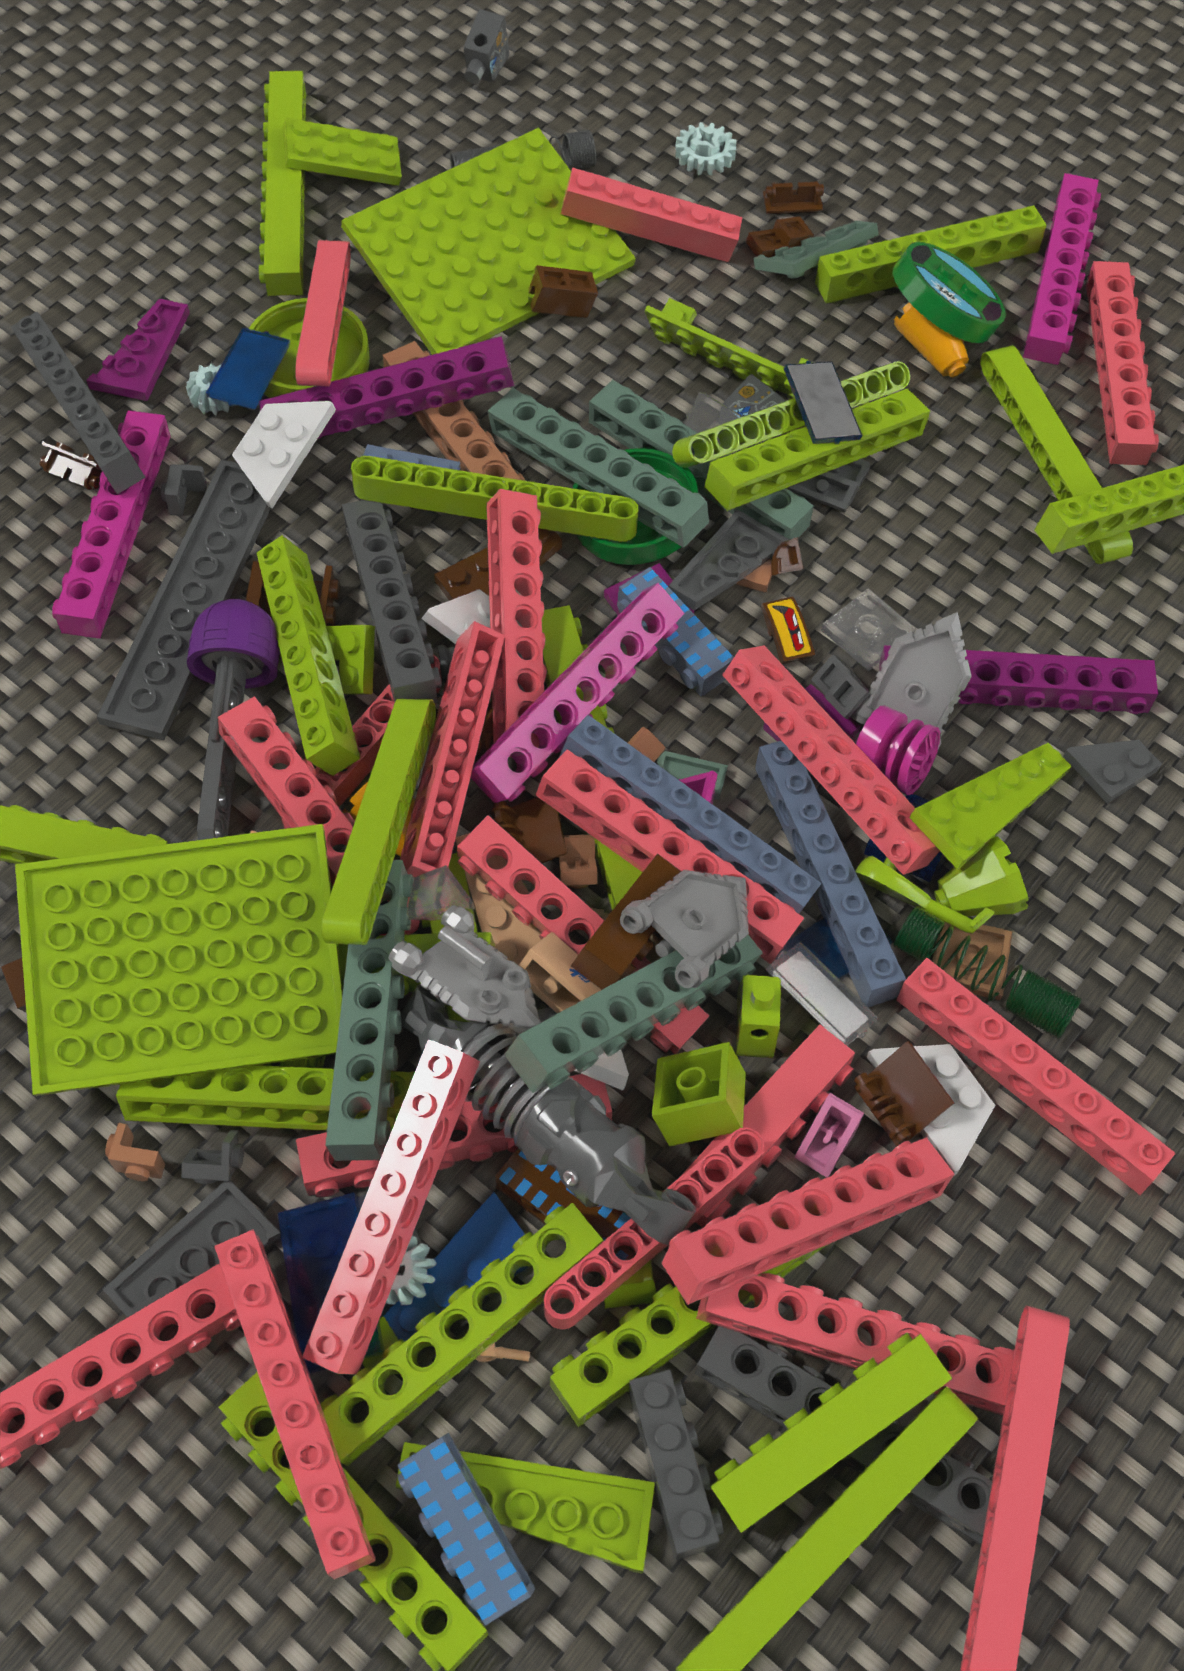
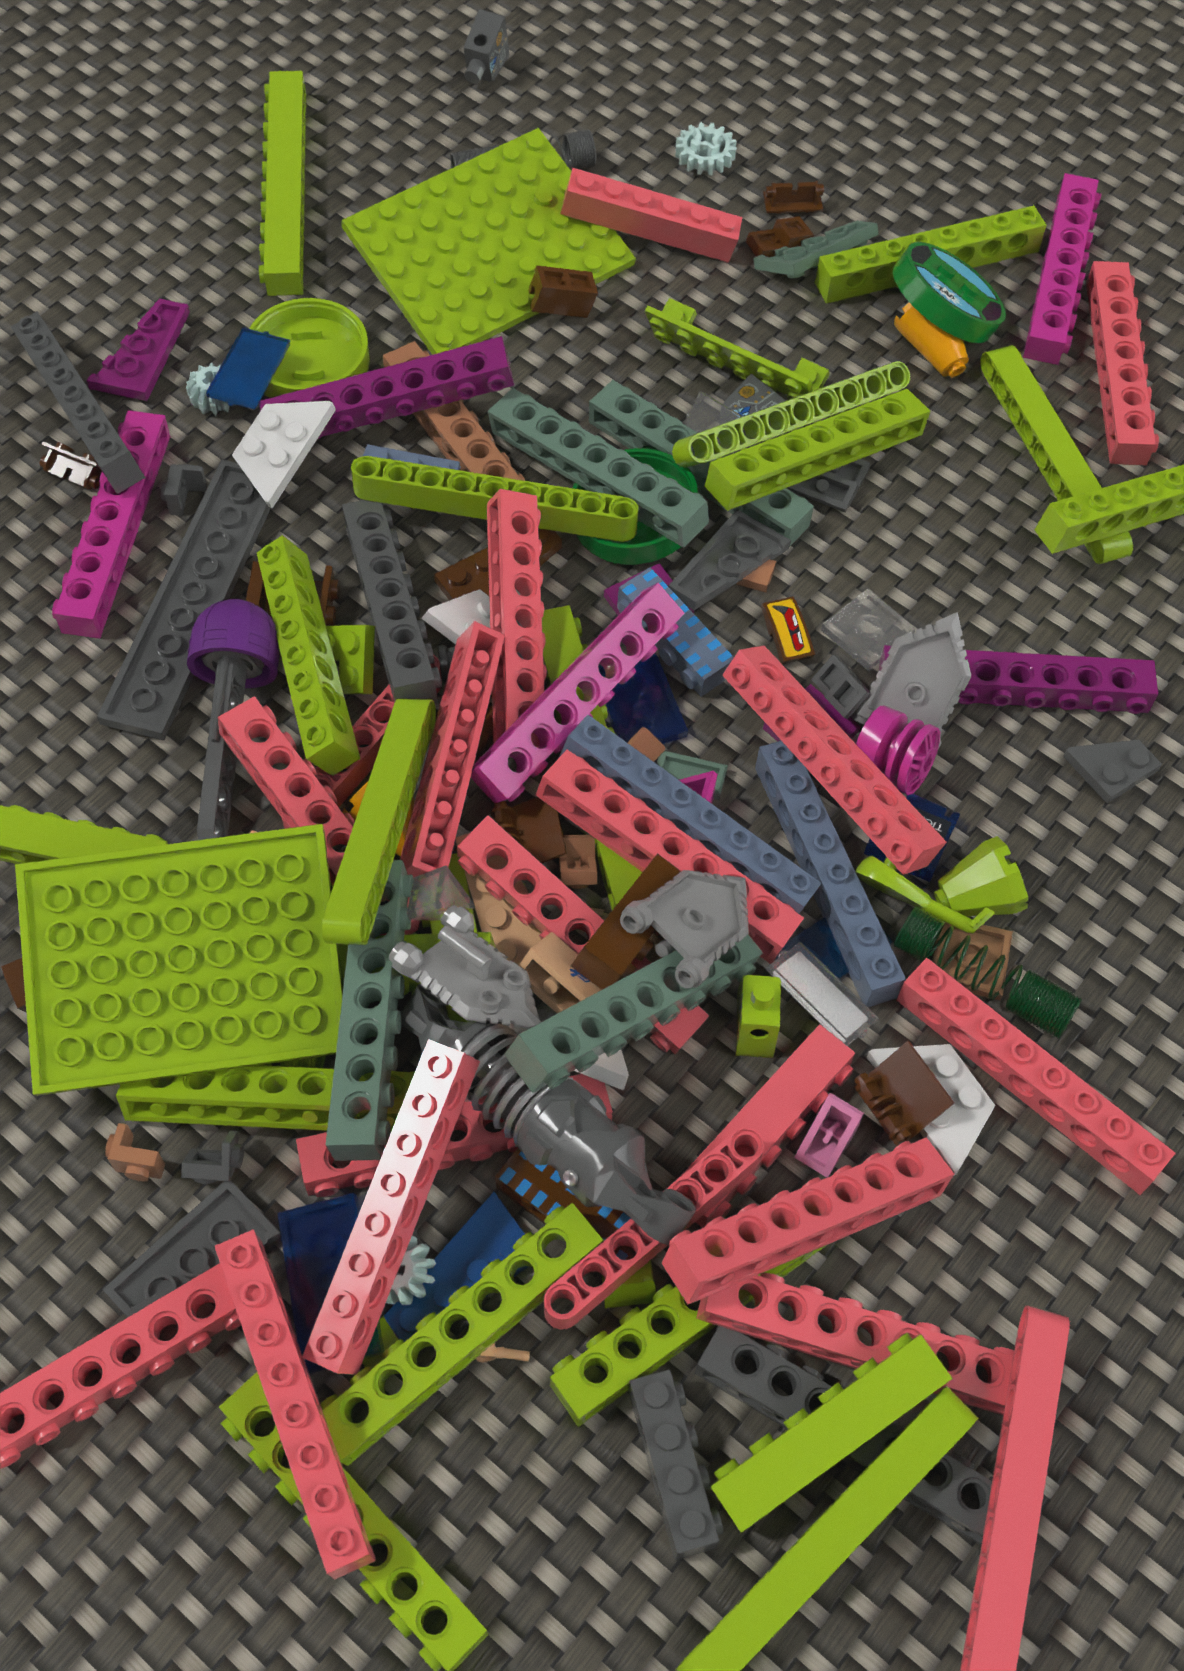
lime plate [283,118,402,186] -> none
coral beam [296,240,351,386] -> none
lime wing [396,1442,655,1574] -> none
sand blue brick [398,1432,536,1625] -> none
lime brick [652,1042,746,1146] -> none
reddish brown tile [771,537,804,576] -> none
flat silver piece [784,360,862,444] -> none
lime wing [909,743,1072,869] -> none
none -> clear blue tile [598,652,688,744]

